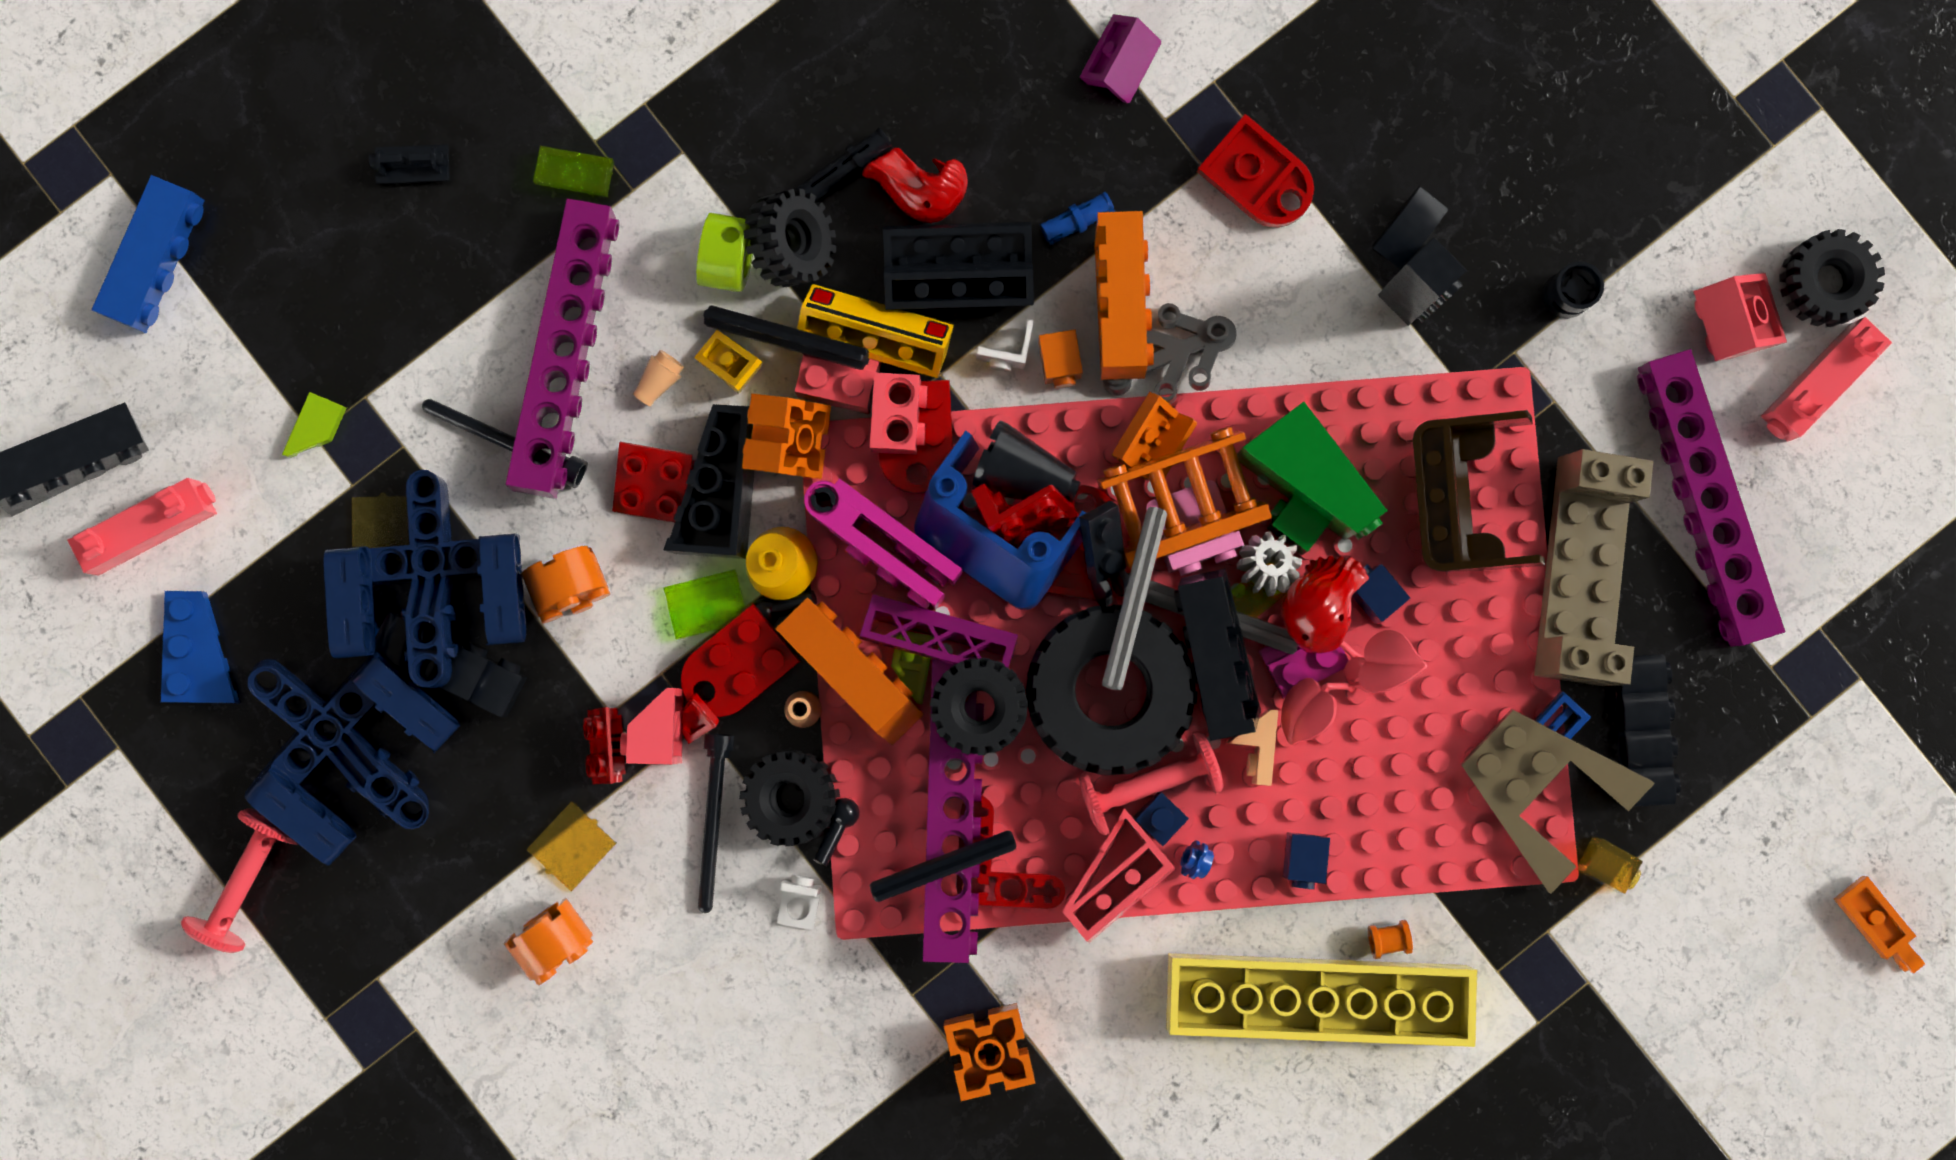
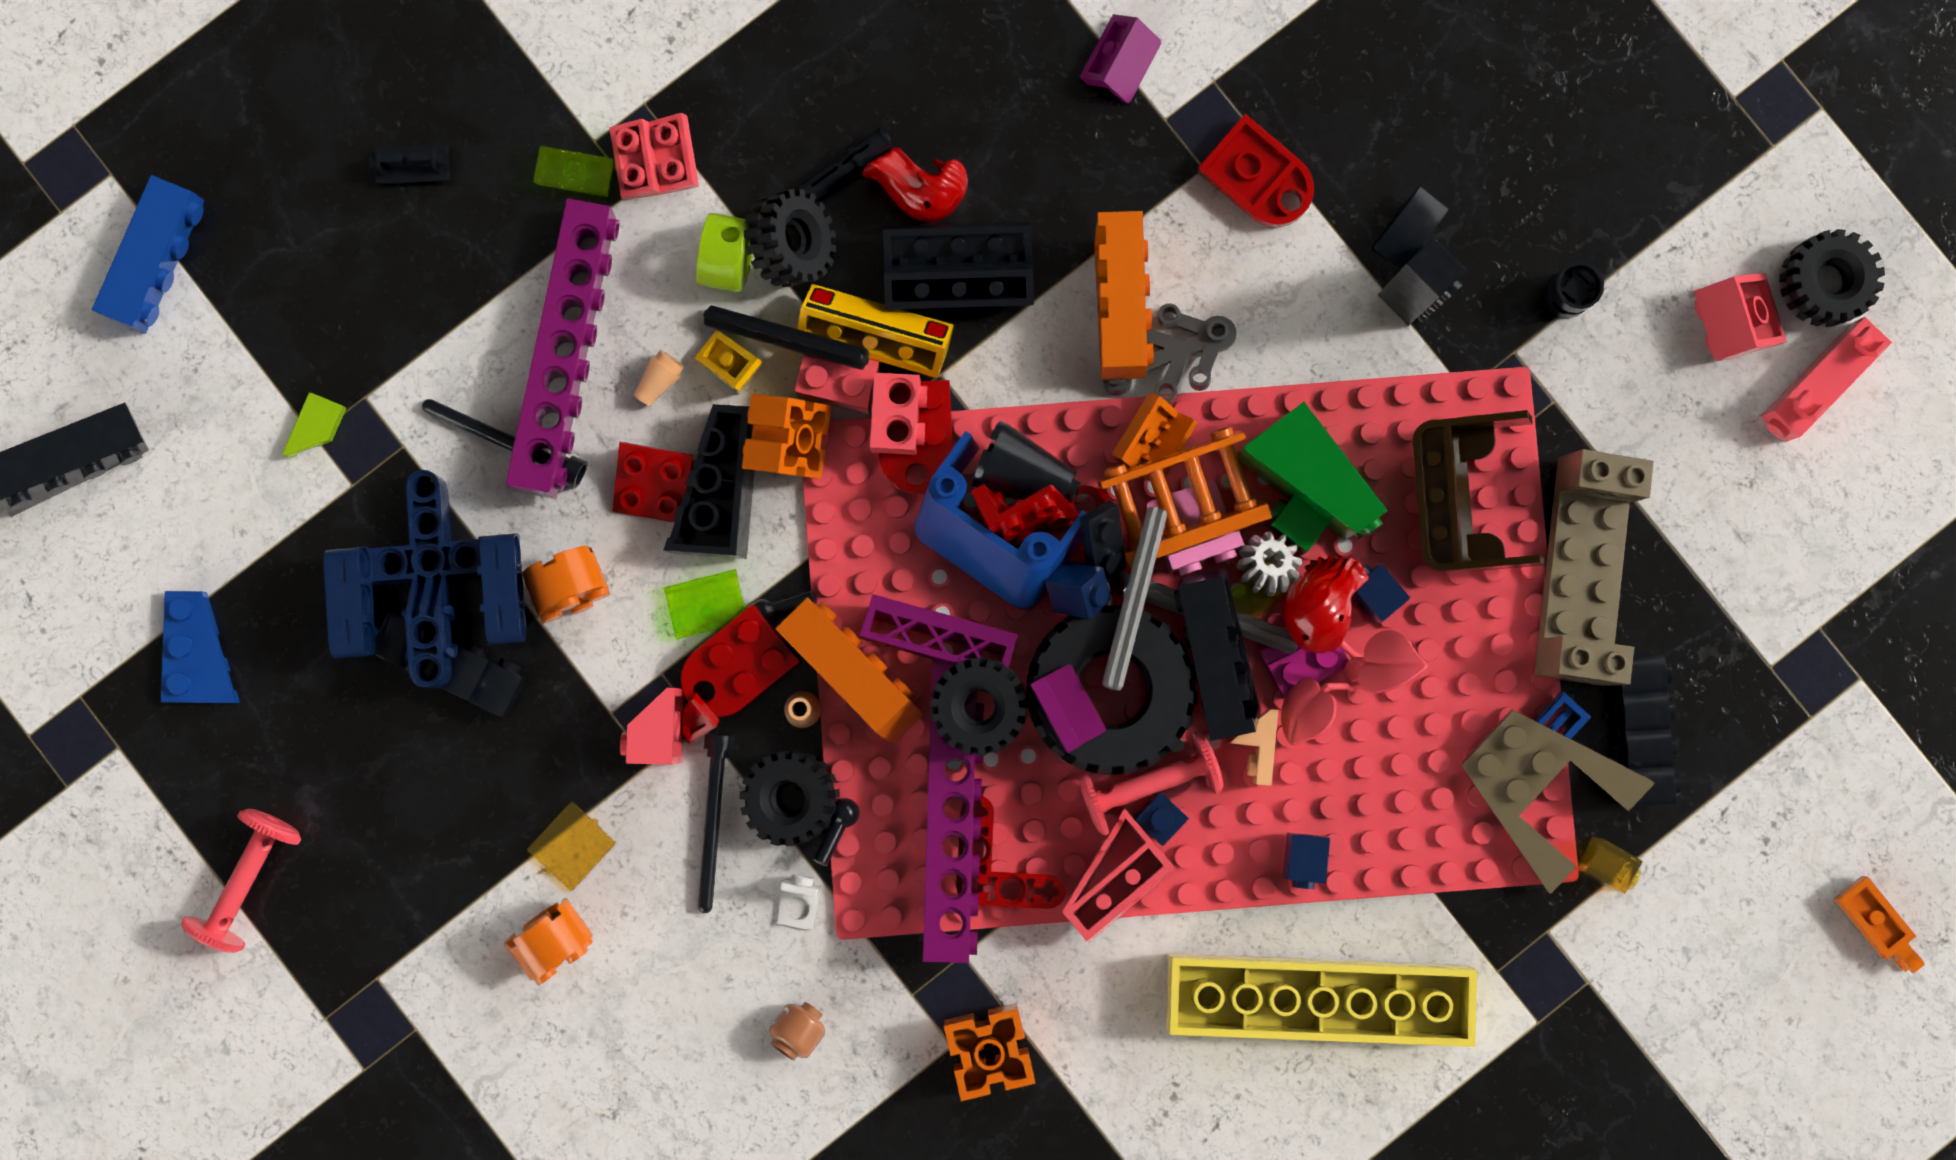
coral brick [67,478,217,576] -> none
dark blue piece [244,652,460,865] -> none
clear yellow piece [352,493,410,561] -> none
red hinge [583,707,626,784] -> none
yellow cone [746,526,818,600] -> none
dark pink hinge [804,478,963,610] -> none
black axle [870,830,1016,902] -> none
lime tile [891,631,934,704] -> none
white bracket [976,319,1034,372] -> none
orange brick [1038,329,1083,388] -> none
blue pin [1040,192,1115,245] -> none
blue plate [1181,840,1214,879] -> none
orange bush [1368,920,1413,959] -> none
magenta brick [1637,349,1786,647] -> none
none -> coral slope [609,113,699,199]
none -> nougat head [769,1002,825,1061]
none -> magenta panel [1030,664,1106,753]
none -> dark blue brick [1045,561,1111,620]

